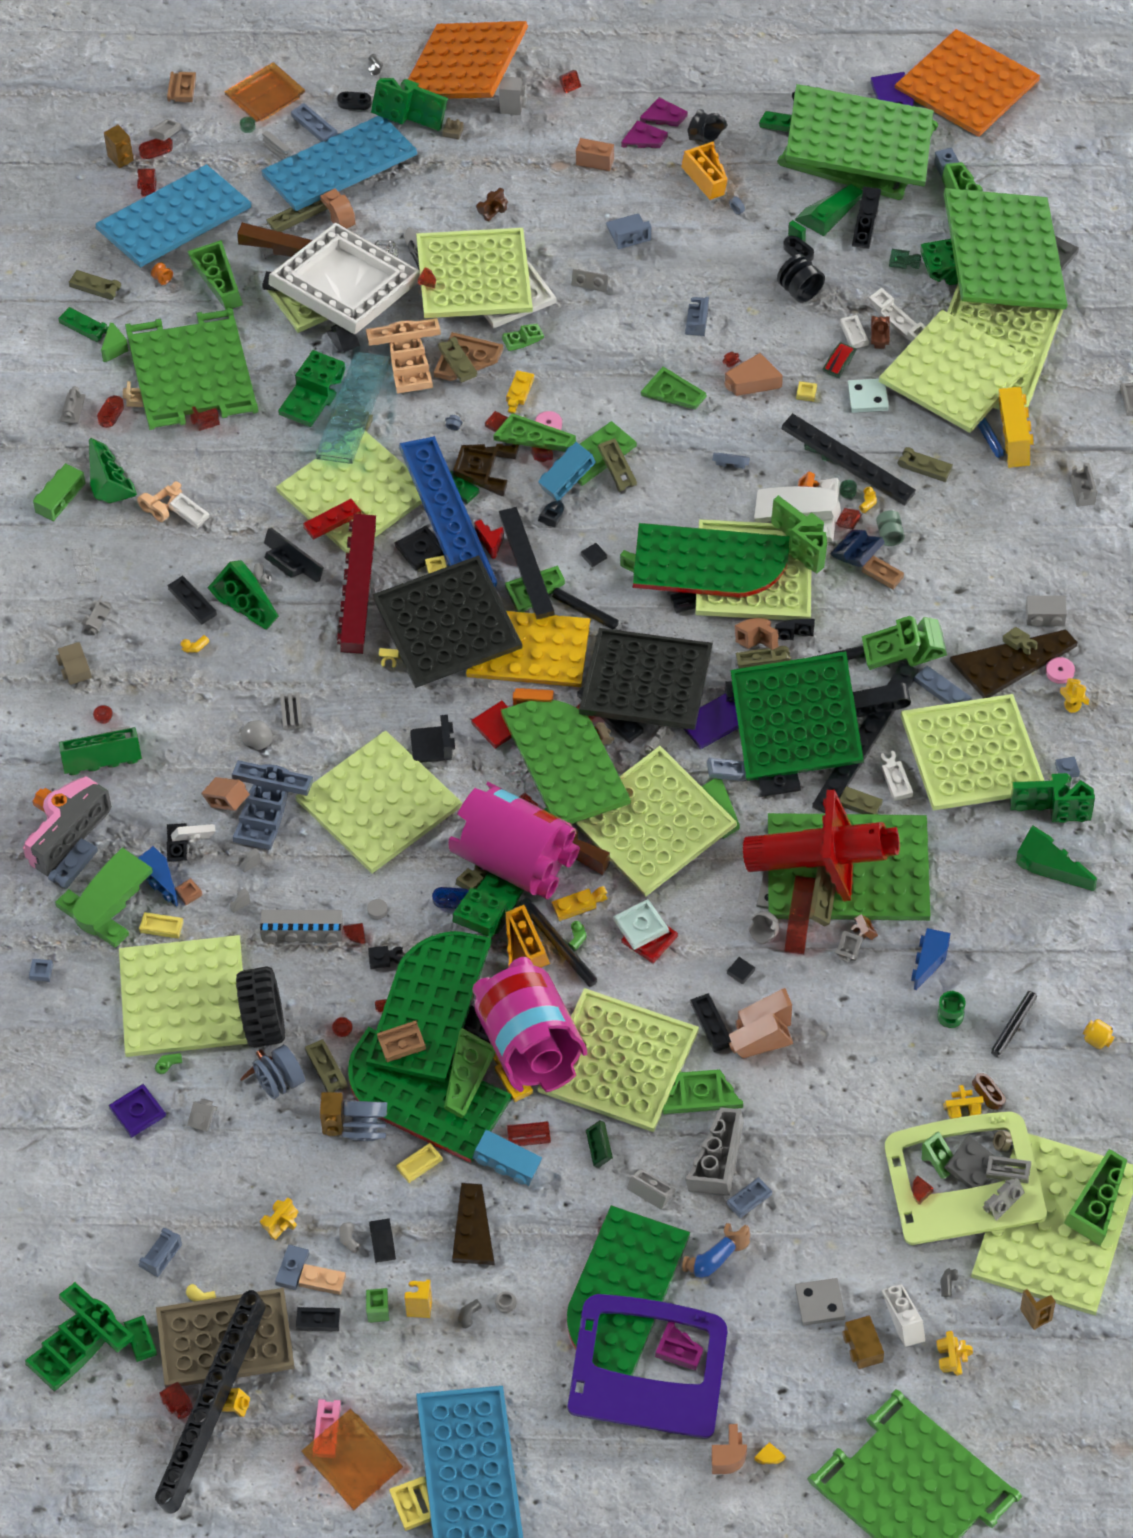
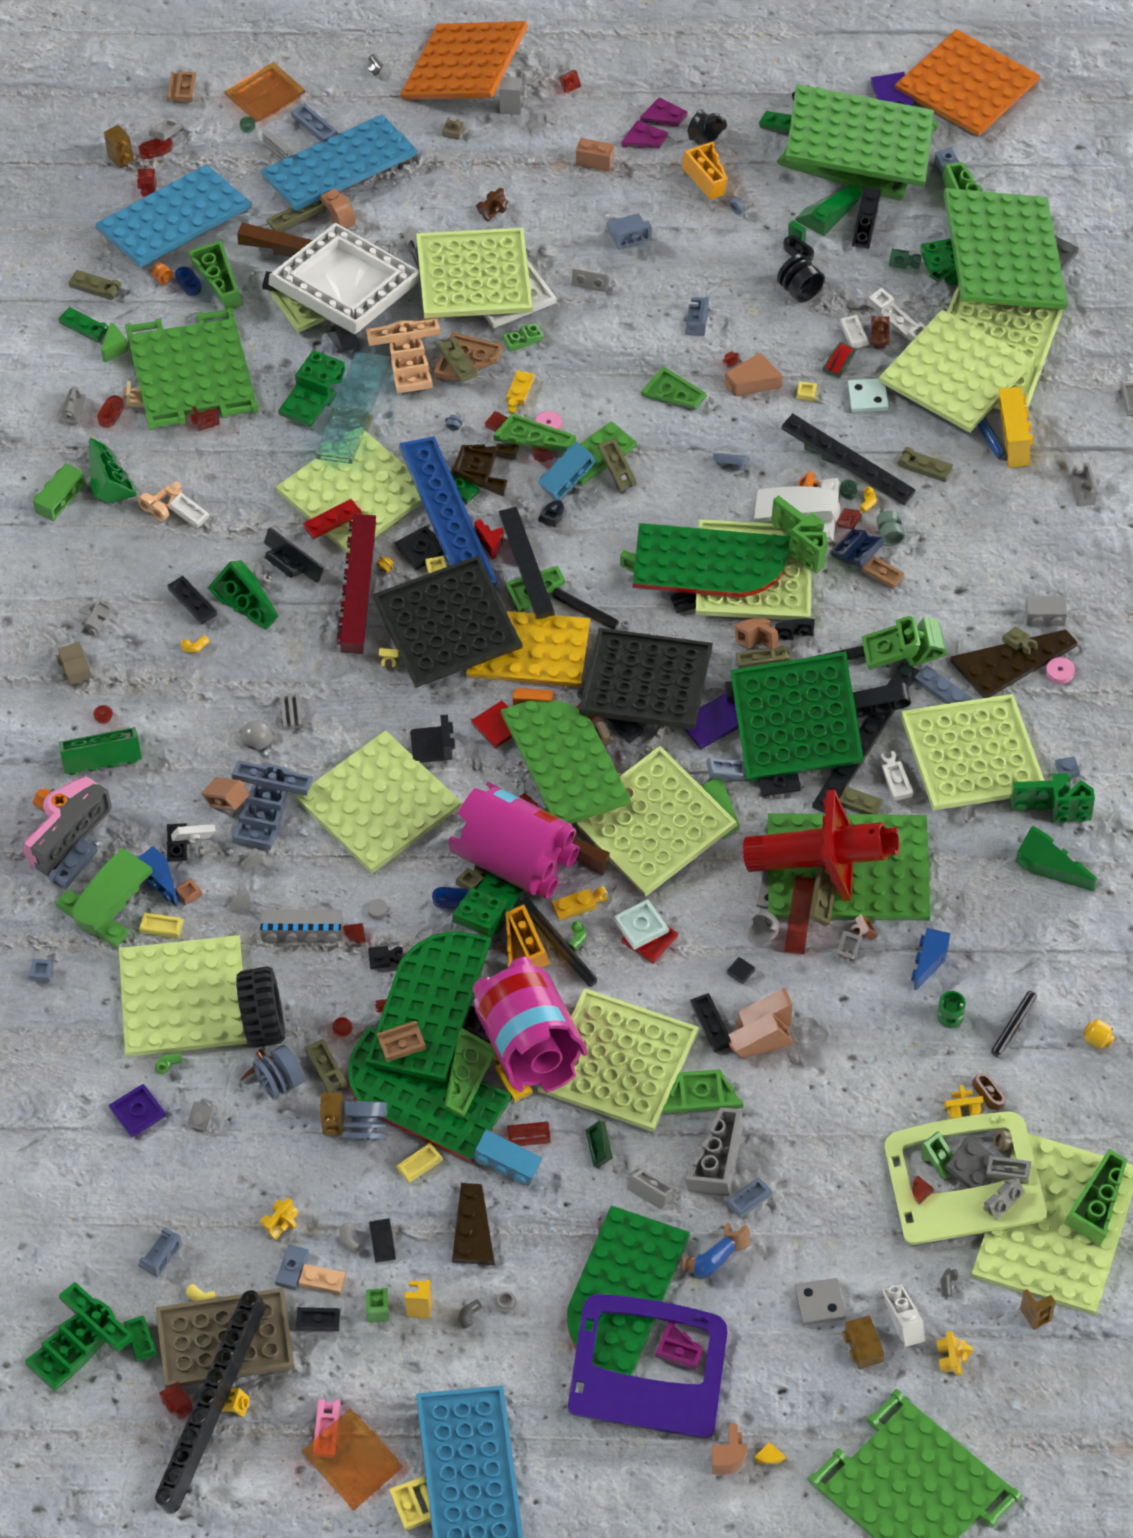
black plate [337,91,372,110] -> none
green piece [371,78,448,131] -> none
clear red tile [418,267,436,289] -> none
black tile [581,543,607,567] -> none
yellow hips [1060,678,1089,713] -> none
none -> clear blue plate [175,266,202,296]
none -> yellow plate [377,556,394,573]

